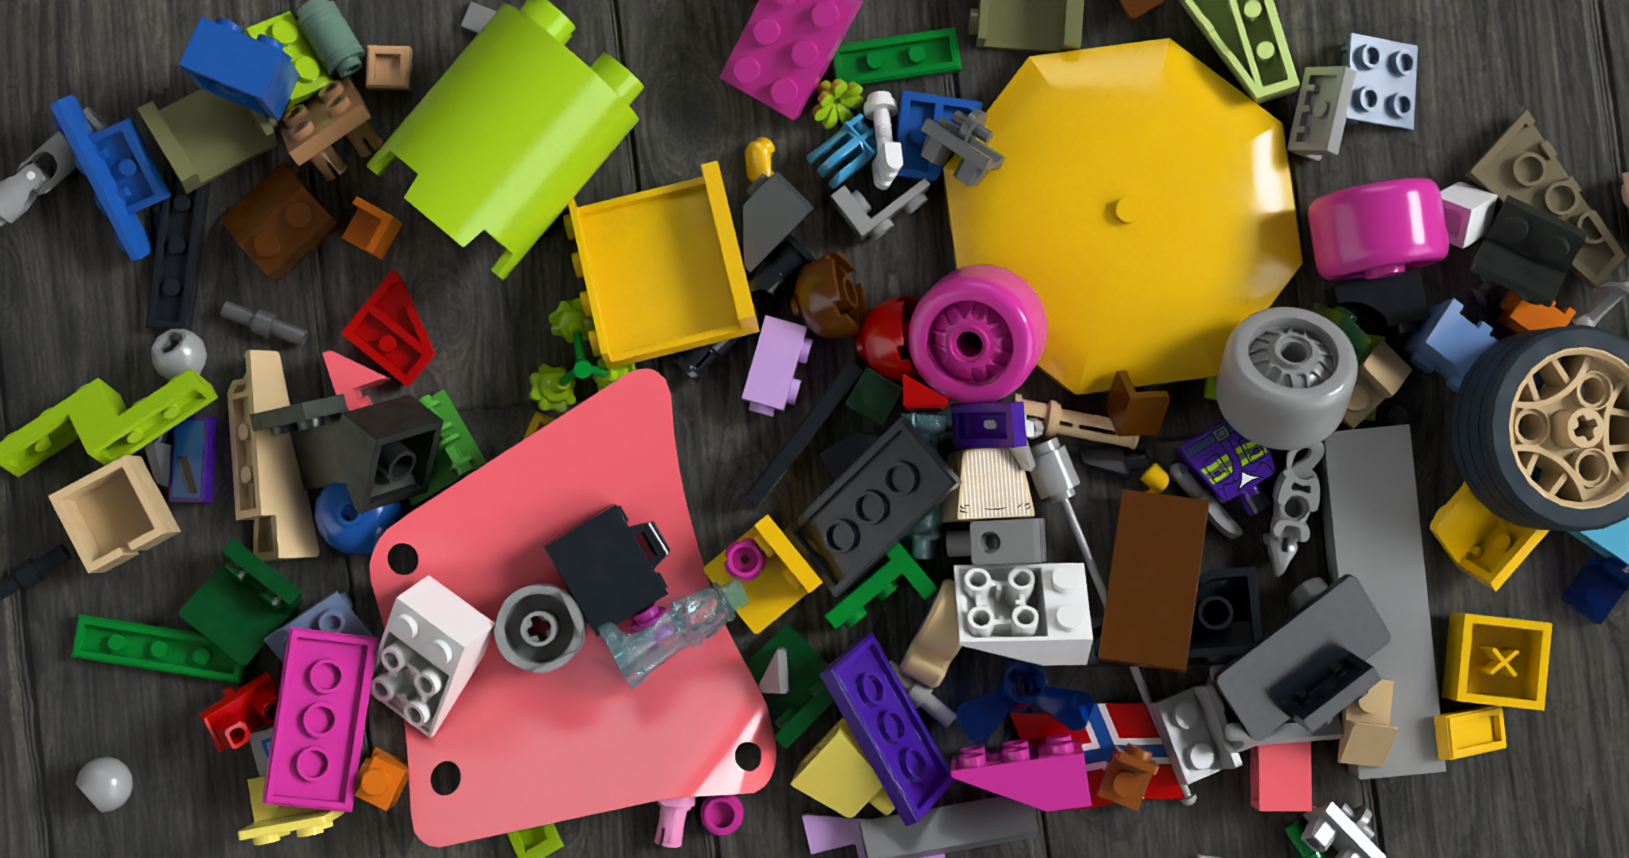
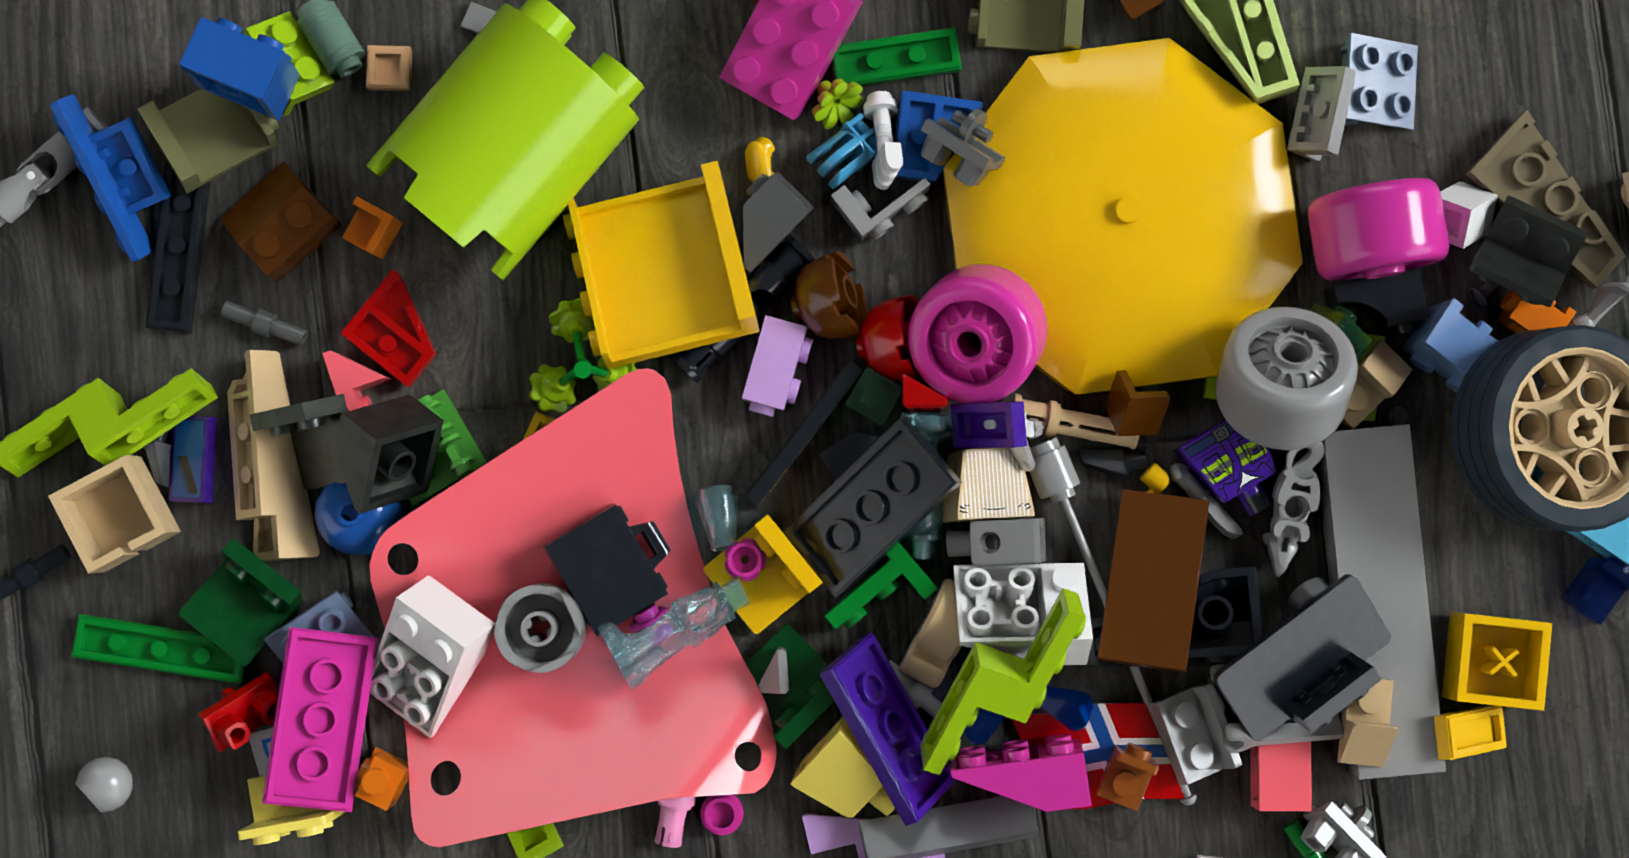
light grey piece [151,329,207,380] -> none
medium nougat plate [278,77,383,181] -> none
yellow bracket [1430,481,1549,592] -> none
none -> clear light blue cone [695,485,738,551]
none -> lime bracket [920,588,1086,775]

